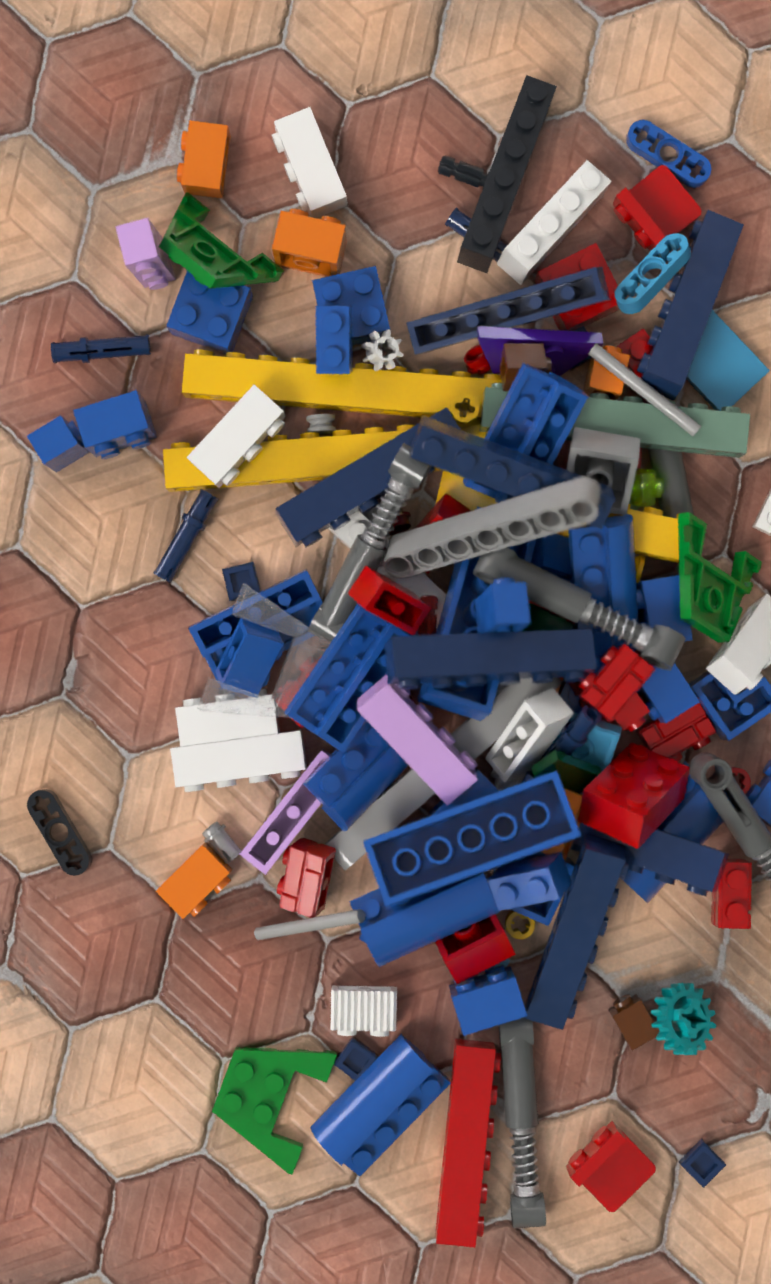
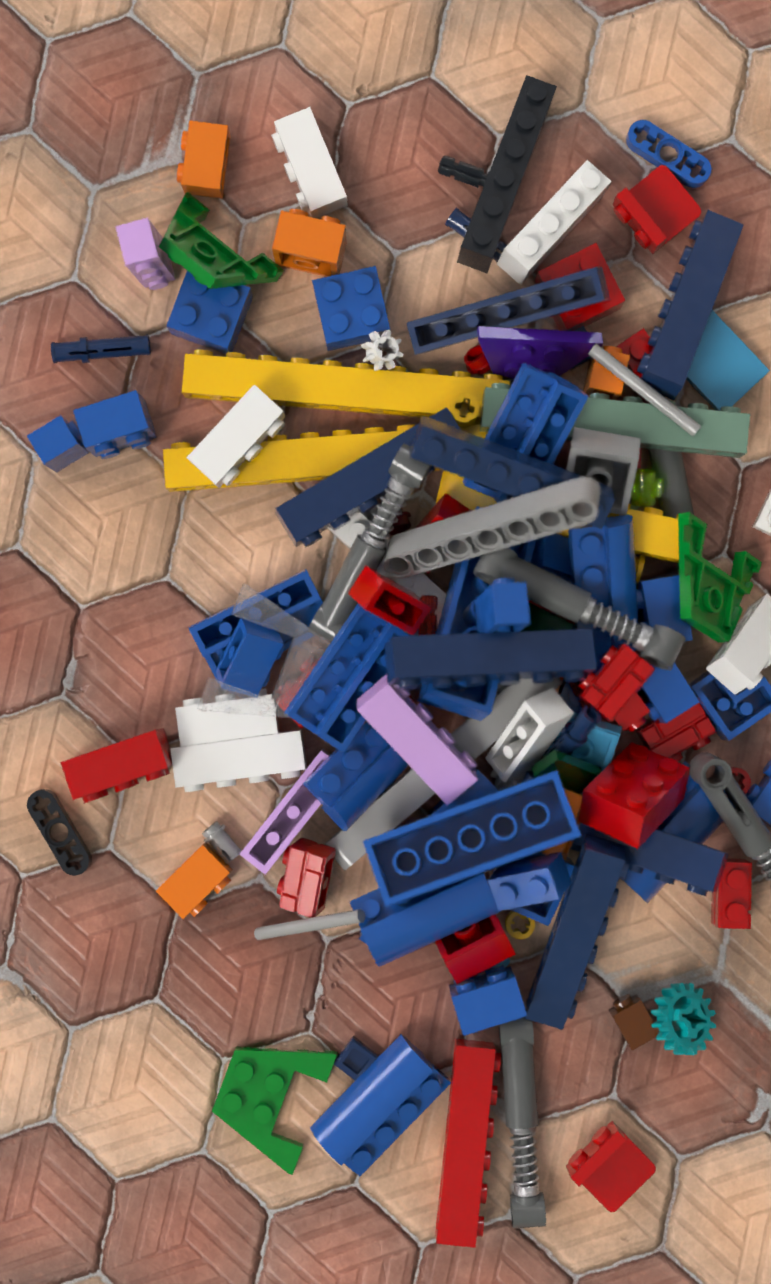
dark blue pin [153,489,219,583] -> none
dark blue tile [222,562,261,601] -> none
light grey bush [306,414,336,435] -> none
blue brick [316,306,353,374] -> none
white brick [331,985,397,1037] -> none
reddish brown brick [499,343,552,391] -> none
dark azure beam [615,233,691,314] -> none
dark blue tile [679,1139,726,1188] -> none
none -> red brick [60,728,173,803]

